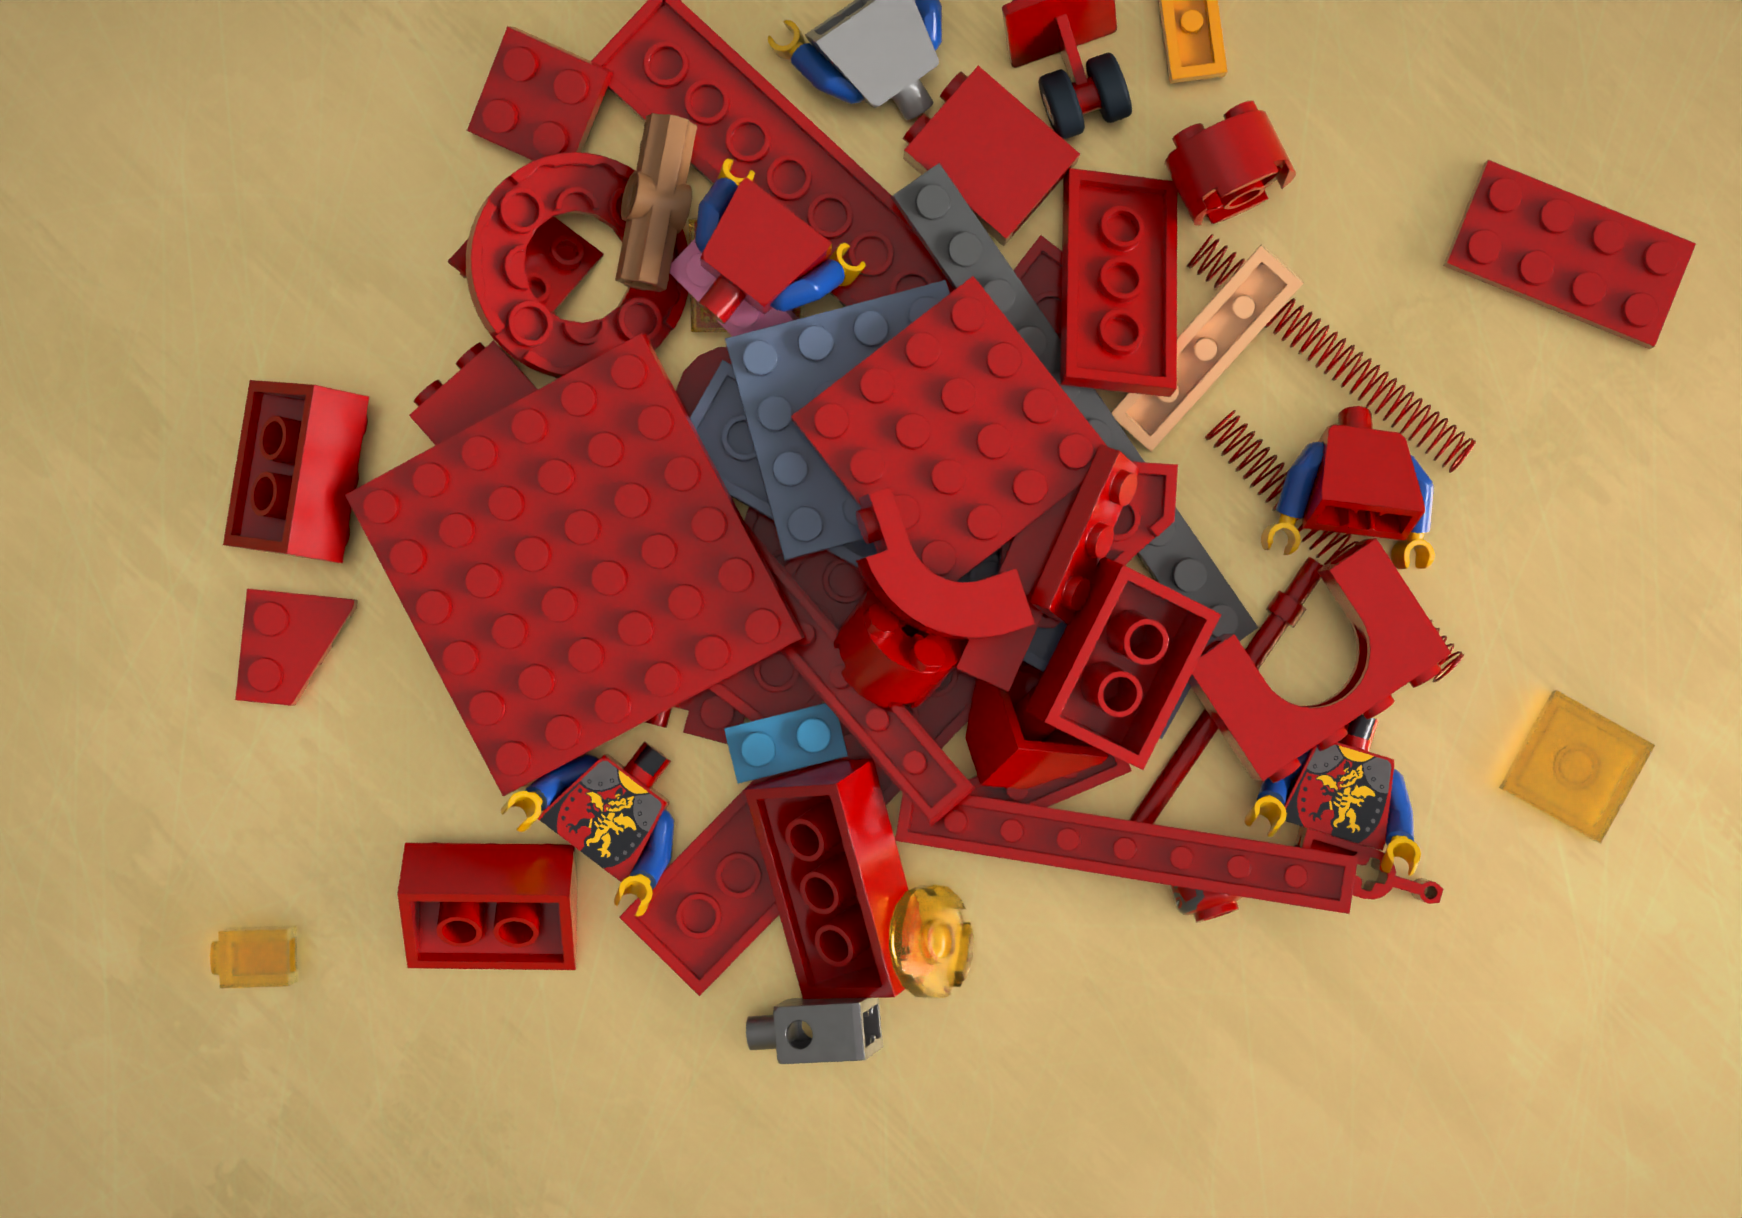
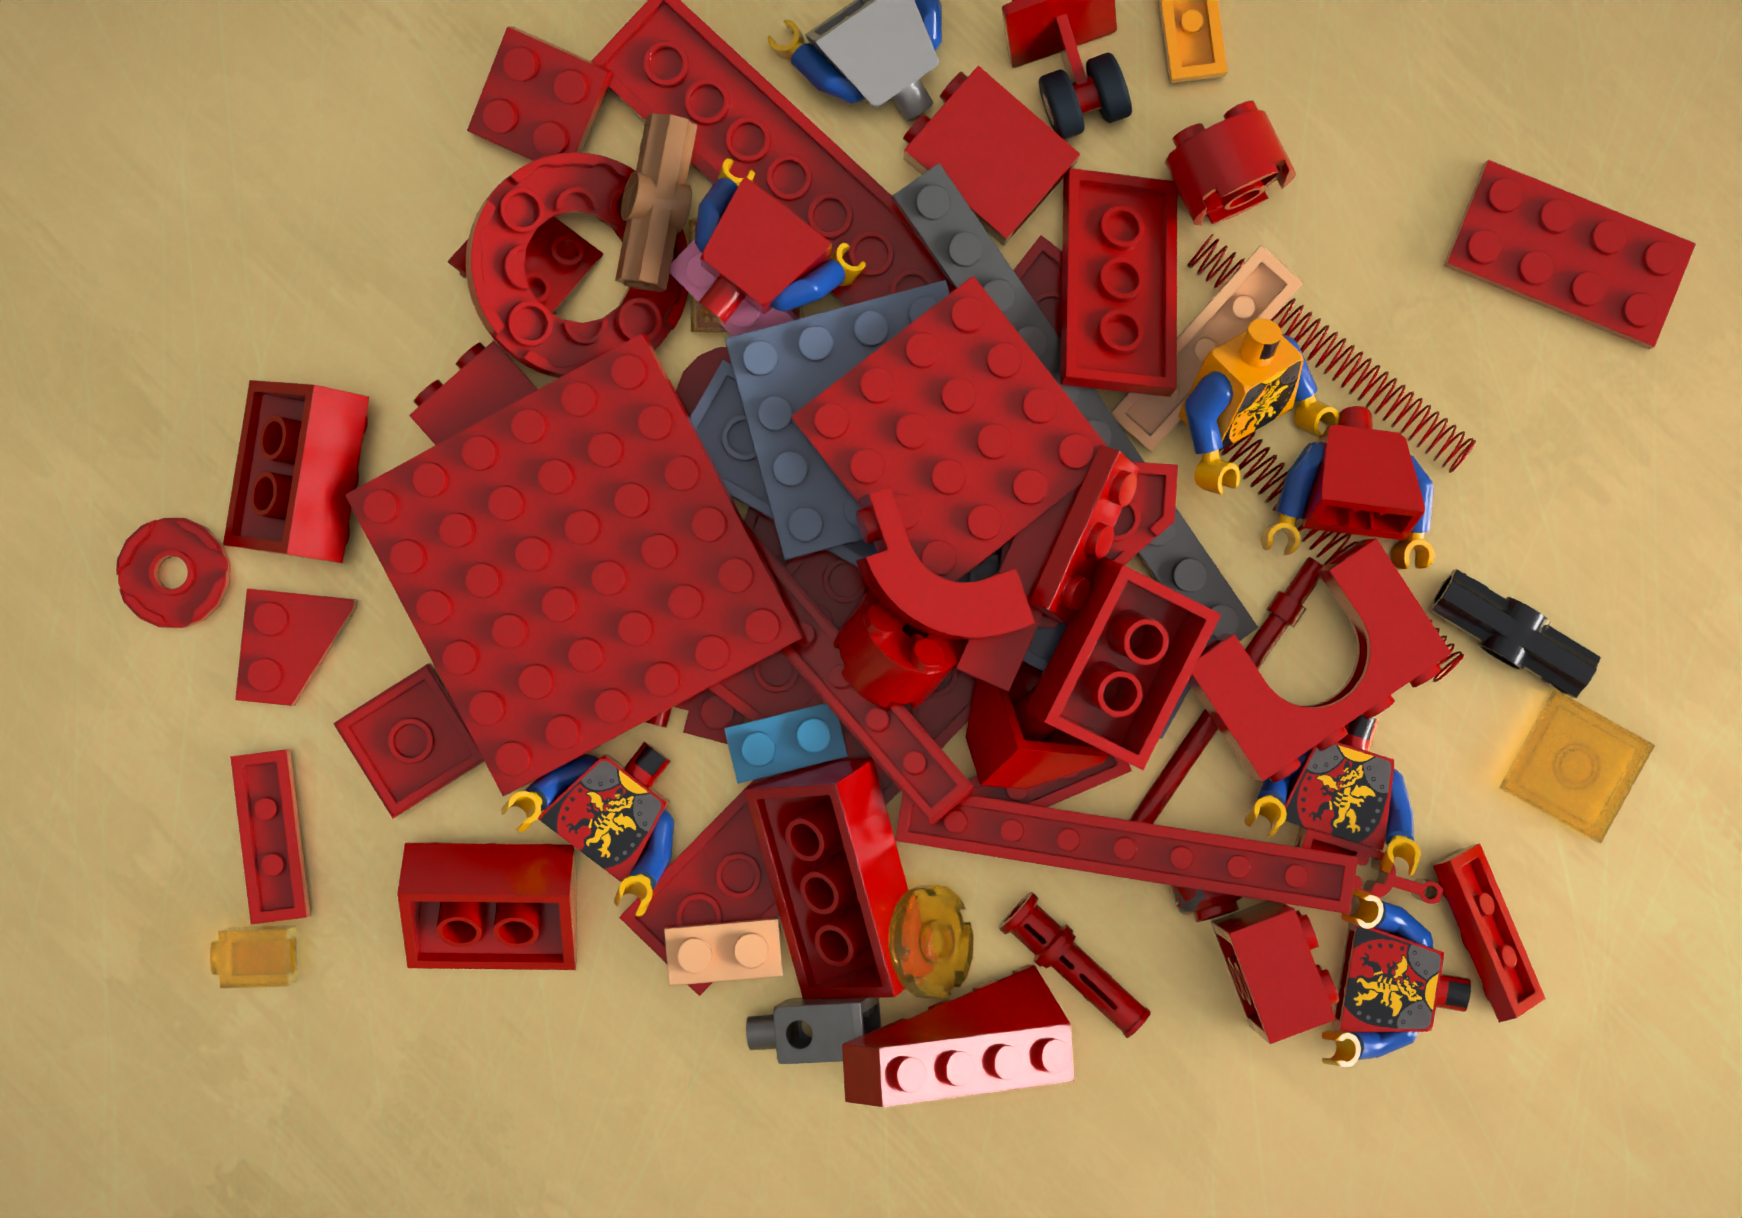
none -> red tile [116,518,230,628]
none -> red plate [230,749,311,925]
none -> red plate [333,663,485,819]
none -> light nougat plate [664,918,783,986]
none -> red wedge [842,965,1074,1107]
none -> red pin [998,892,1151,1038]
none -> torso [1178,318,1340,495]
none -> red brick [1211,901,1339,1044]
none -> torso [1322,889,1471,1067]
none -> black piece [1429,569,1601,698]
none -> red plate [1433,843,1546,1023]

